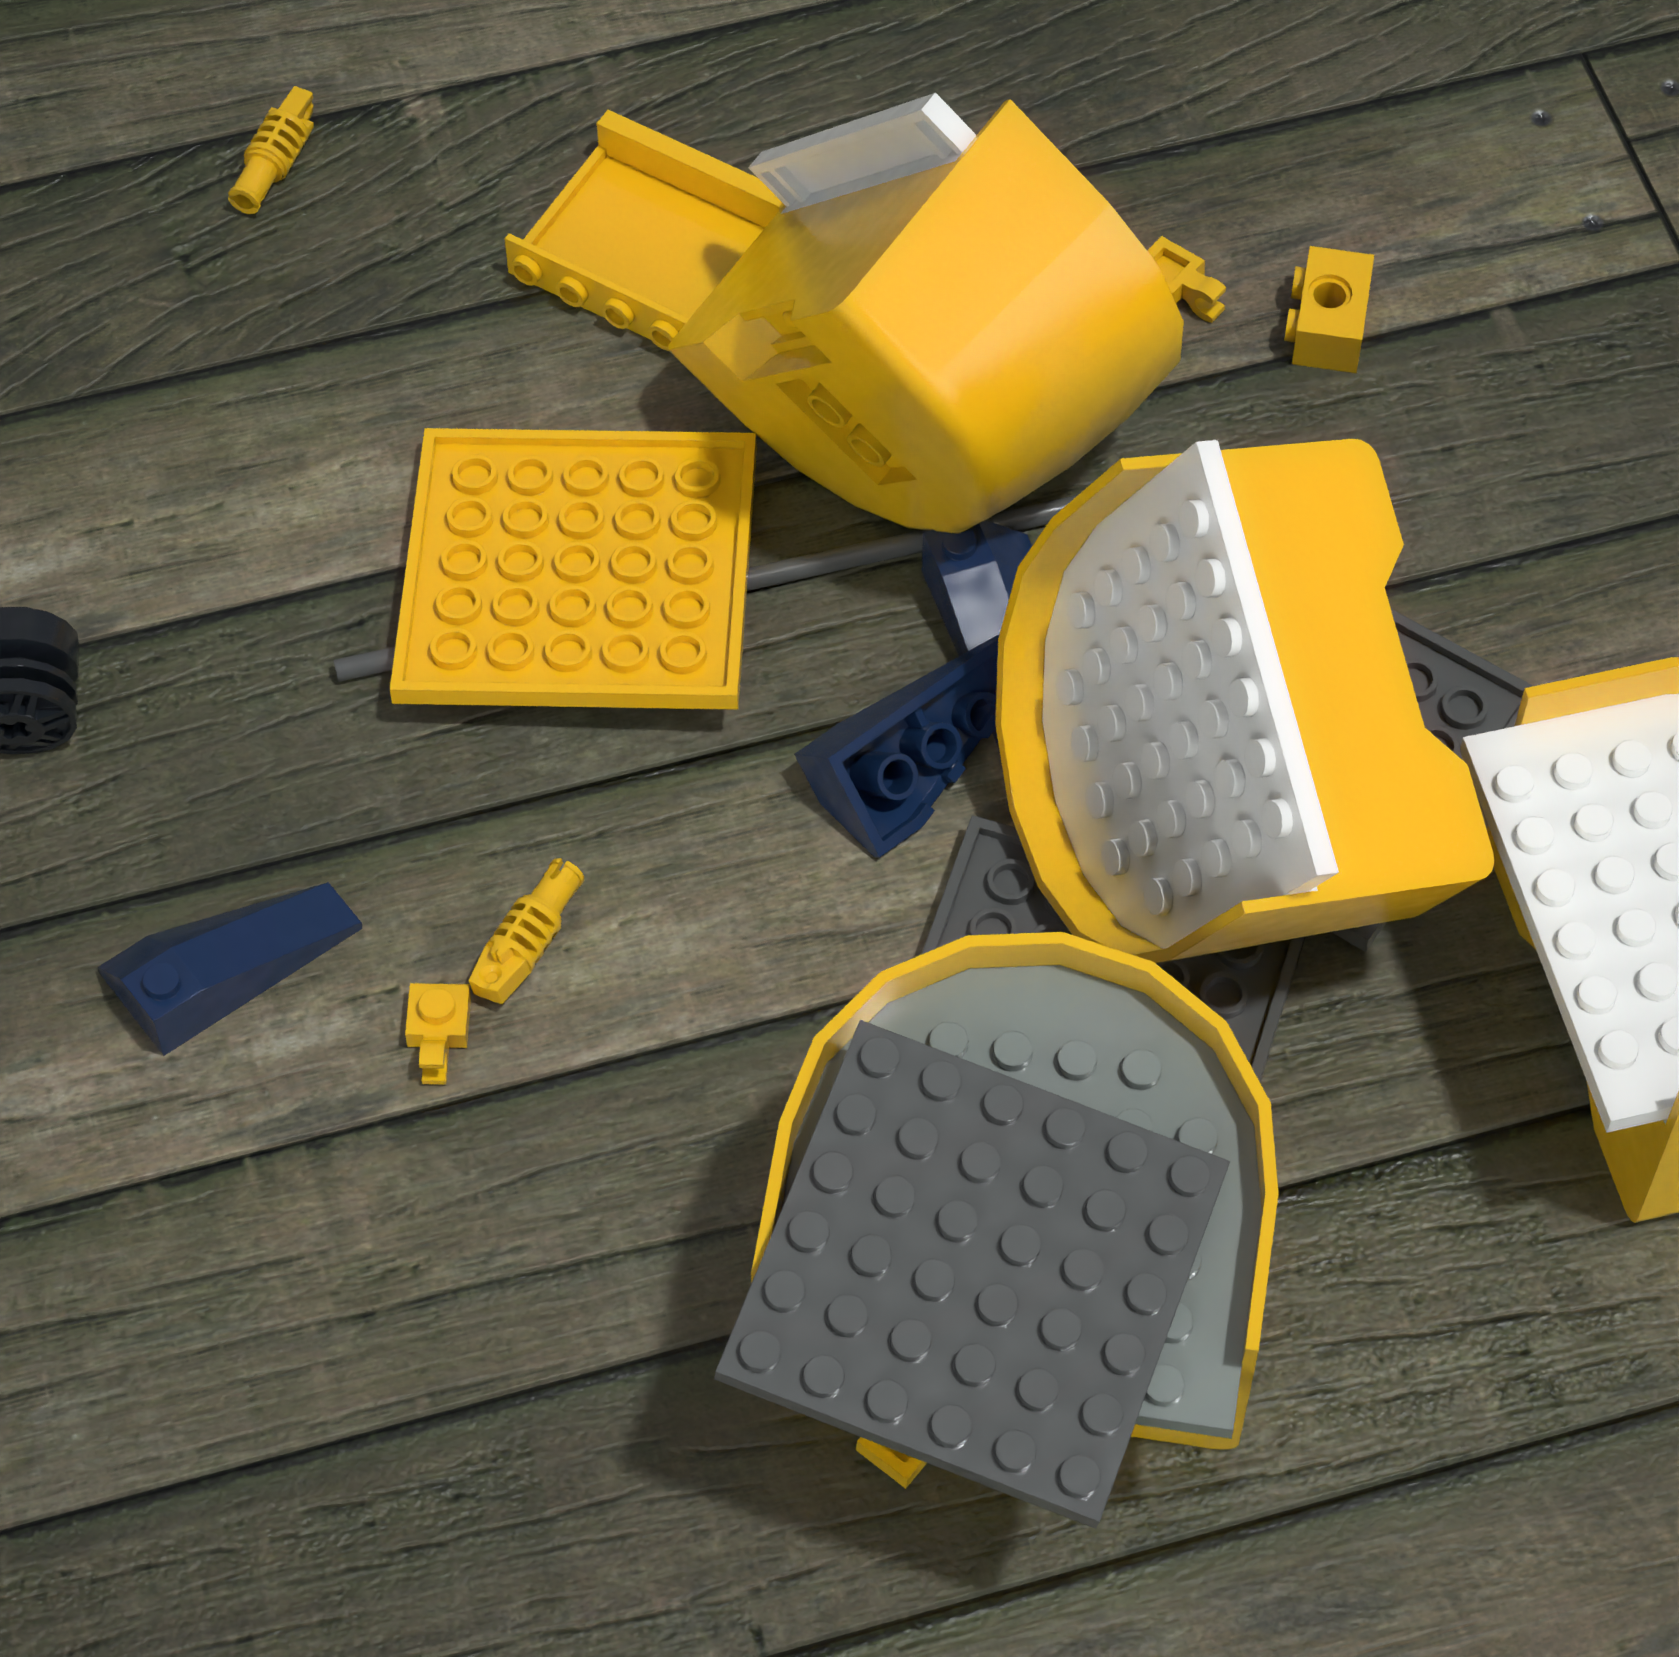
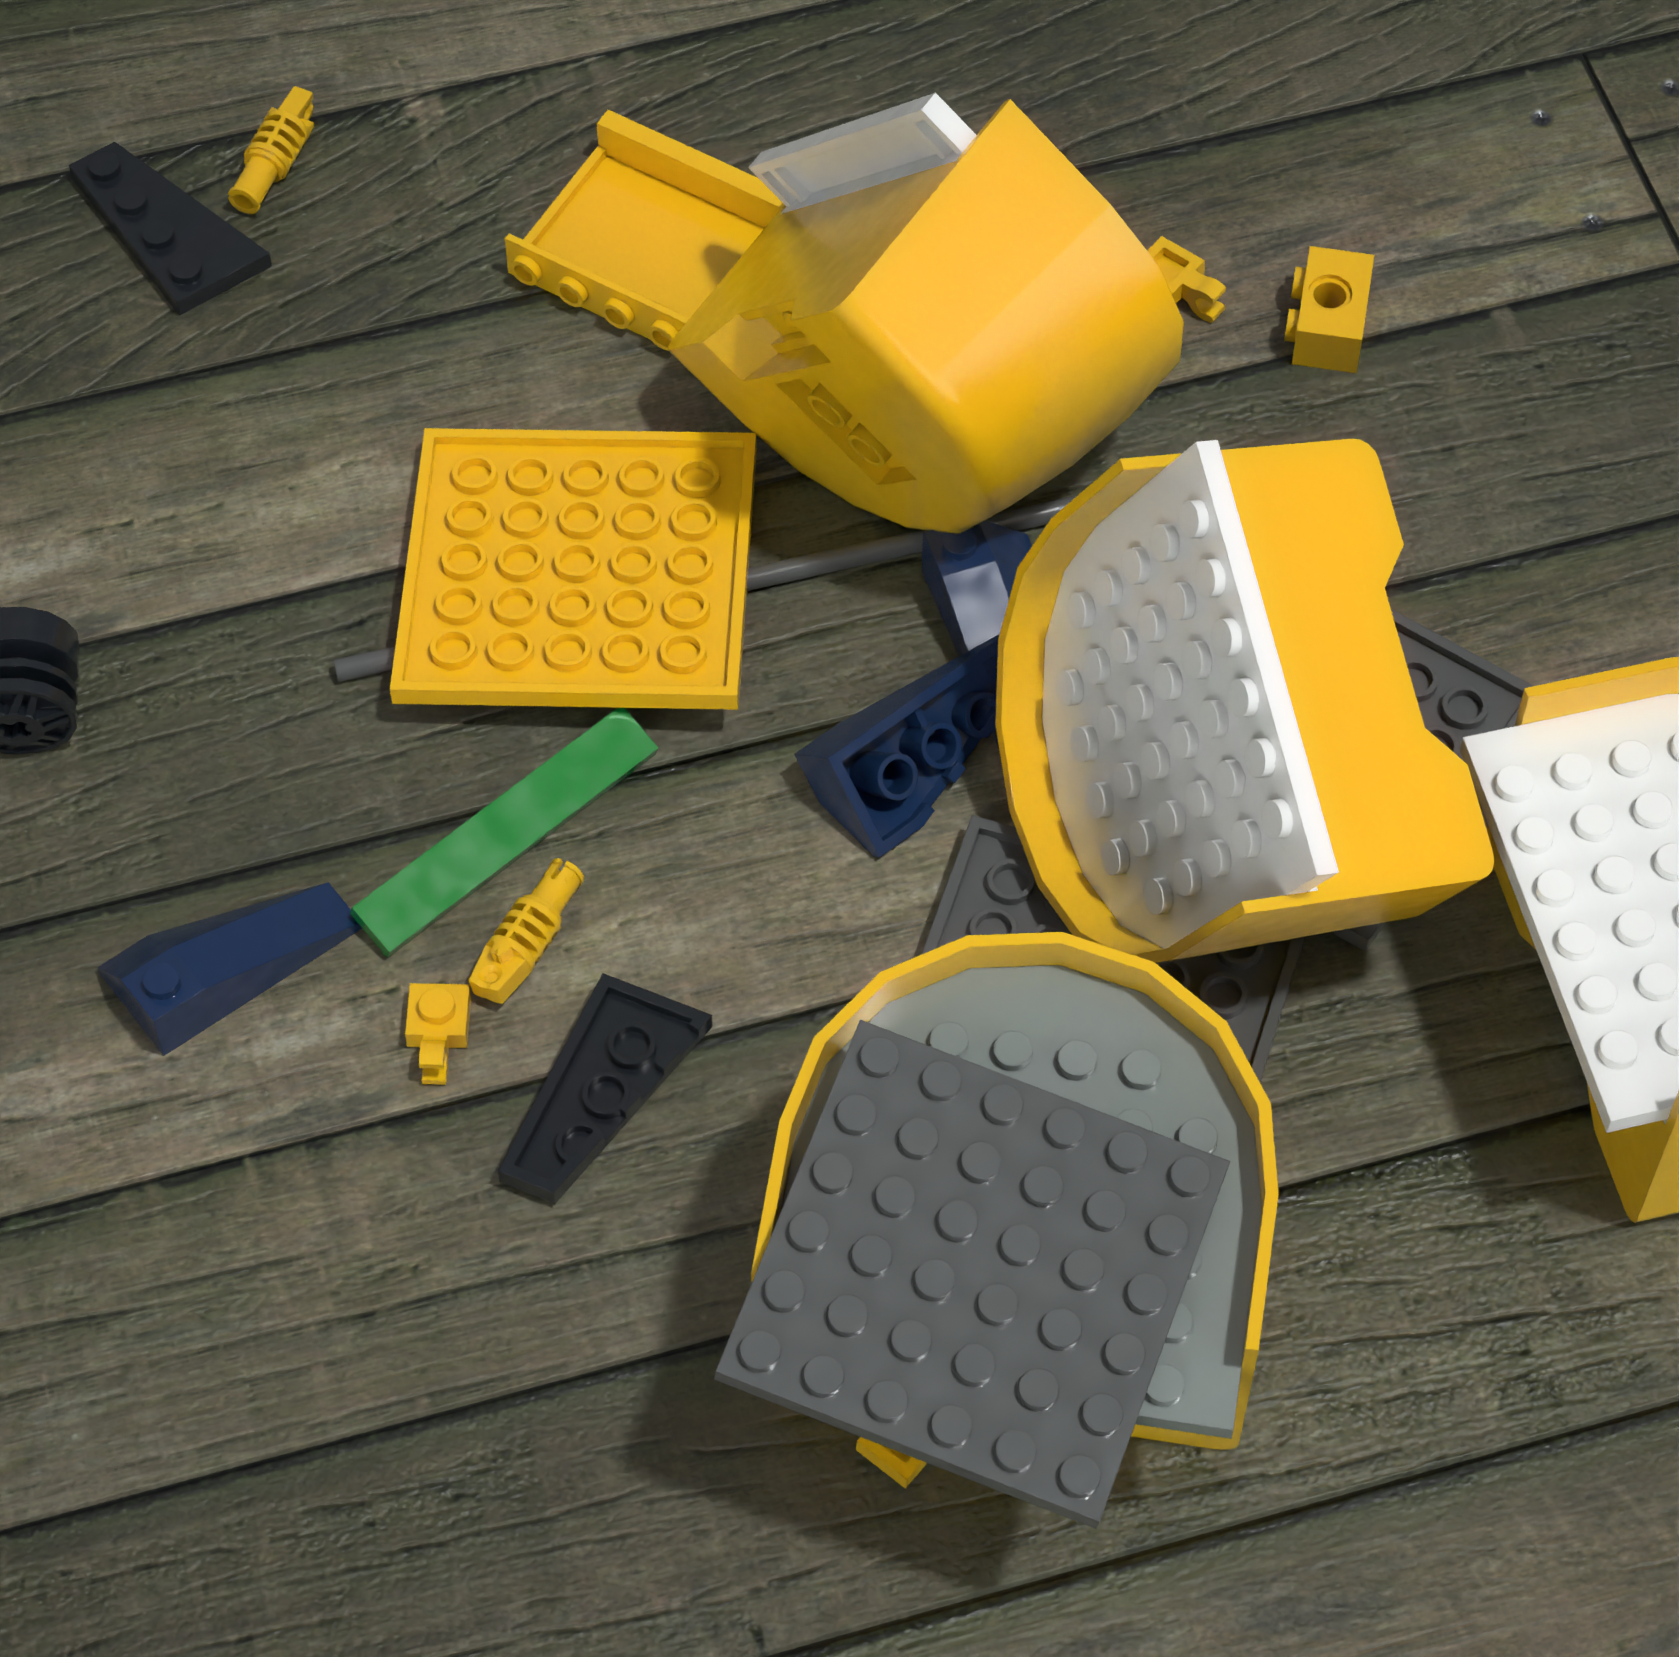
none -> black wing [69,142,272,315]
none -> green tile [350,708,659,958]
none -> black wing [498,973,713,1204]

